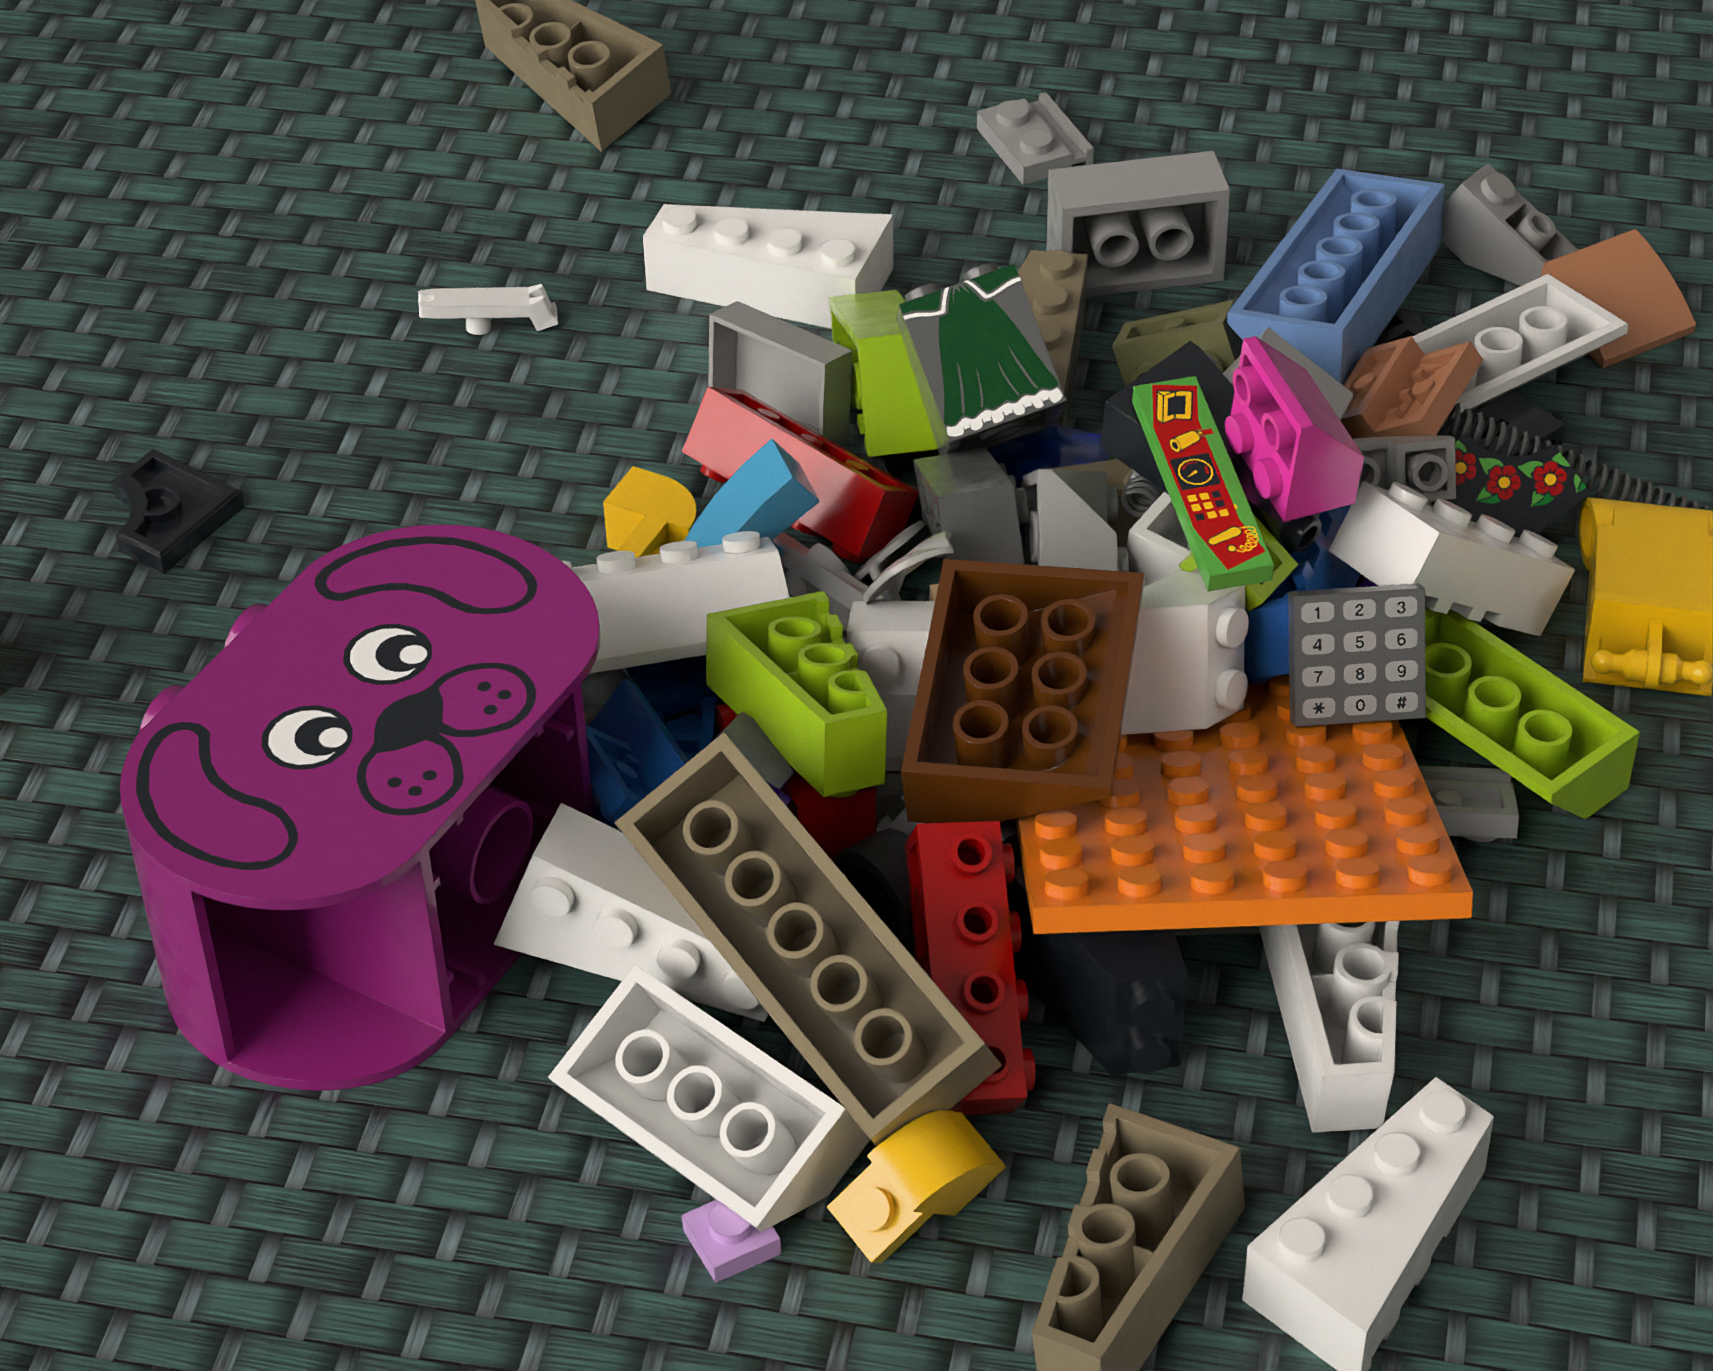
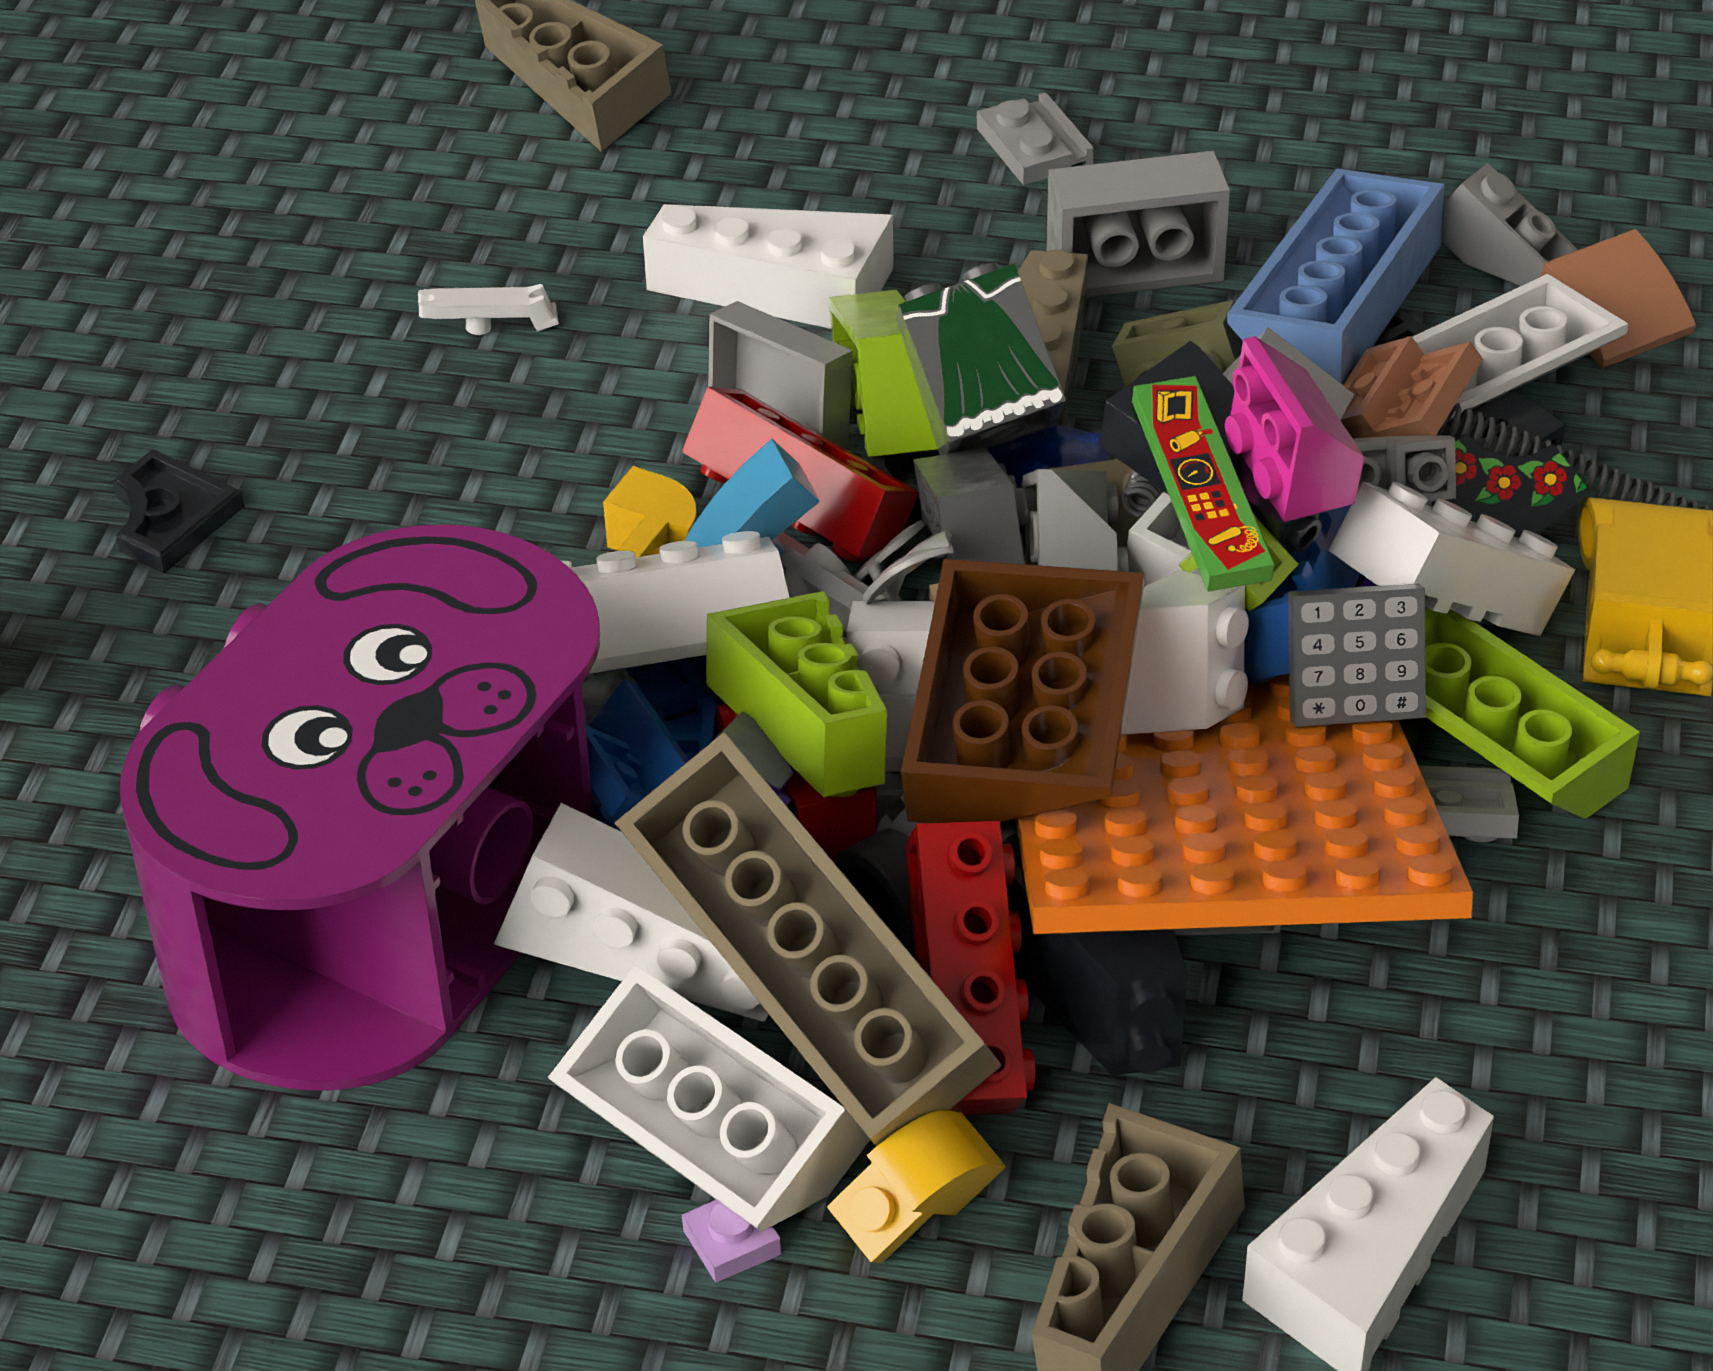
white wedge [1259,921,1399,1133] -> none

